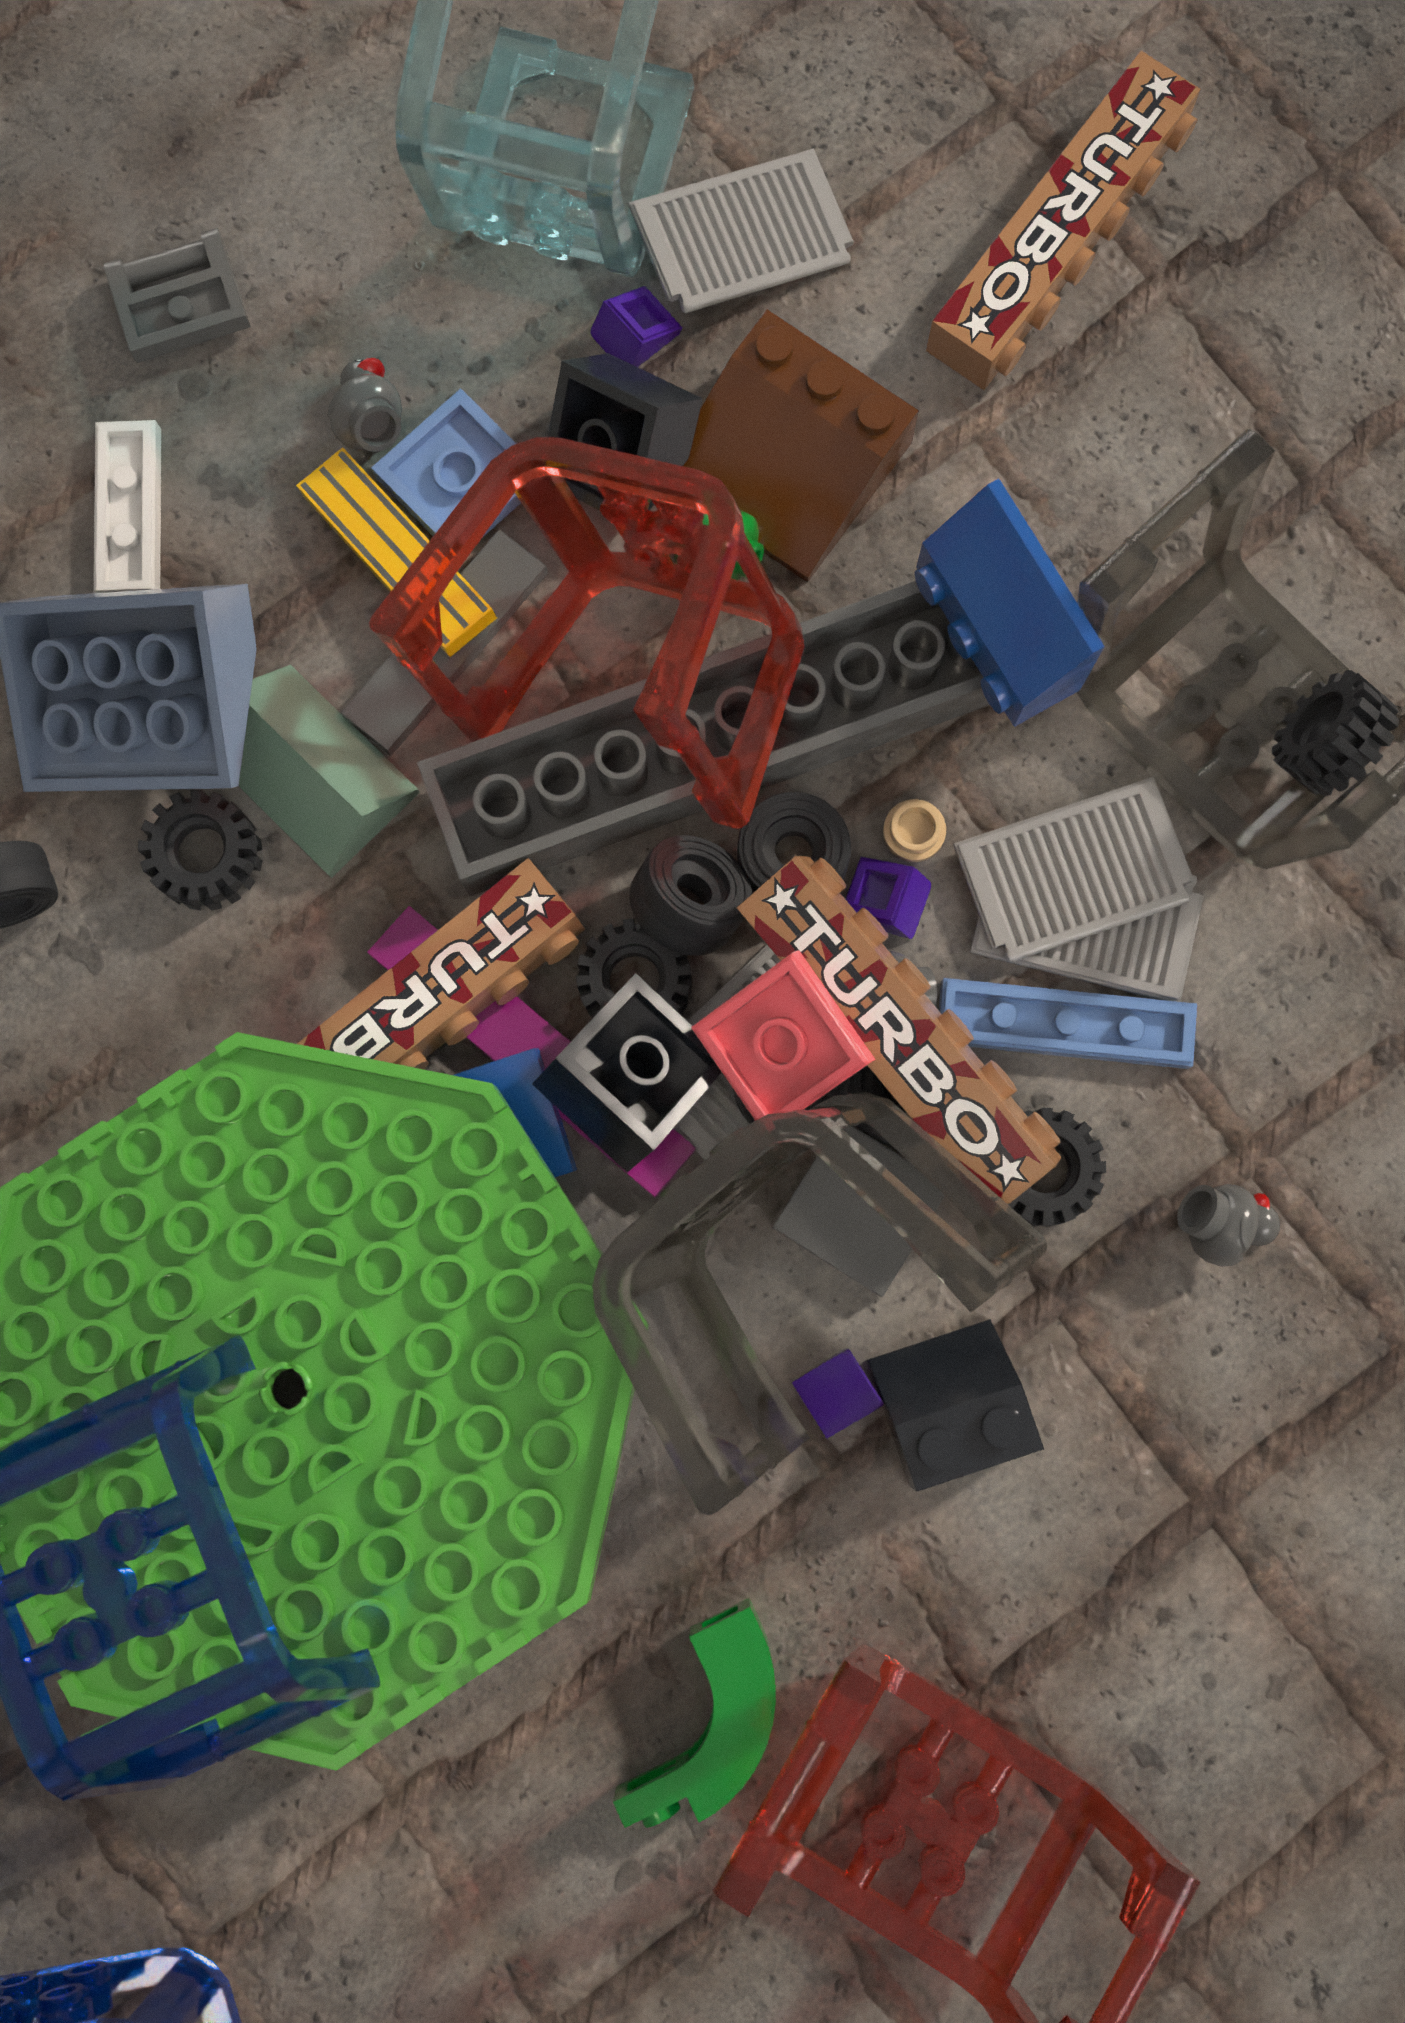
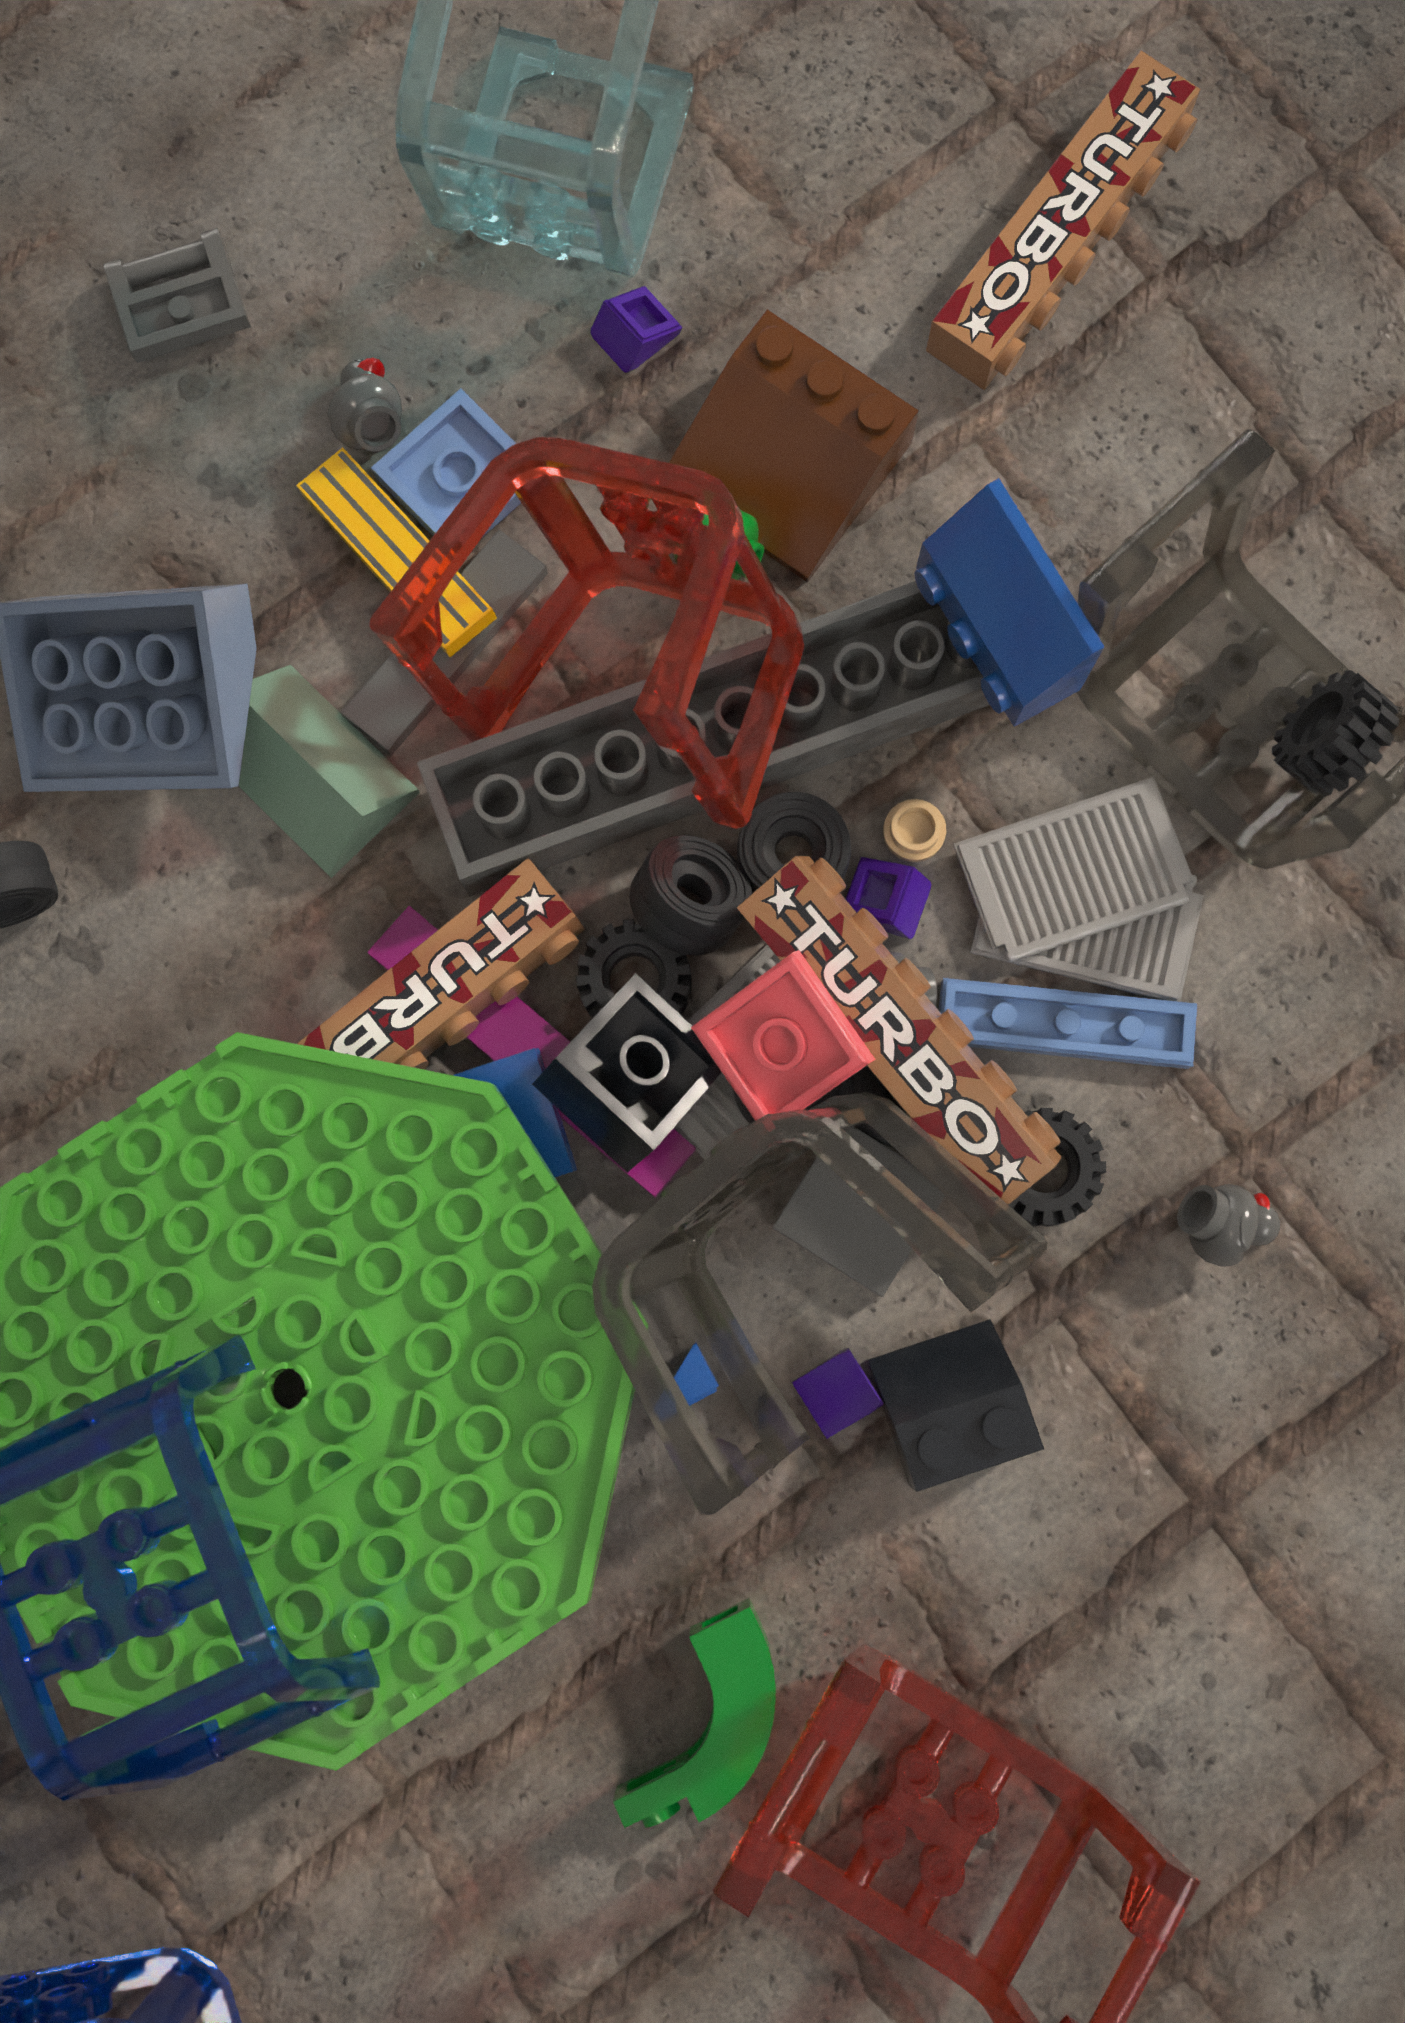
white tile [93,420,161,593] -> none
black tyre [138,790,263,911] -> none
black slope [541,353,703,527] -> none
light grey window [628,148,854,313] -> none
none -> blue slope [655,1342,719,1419]

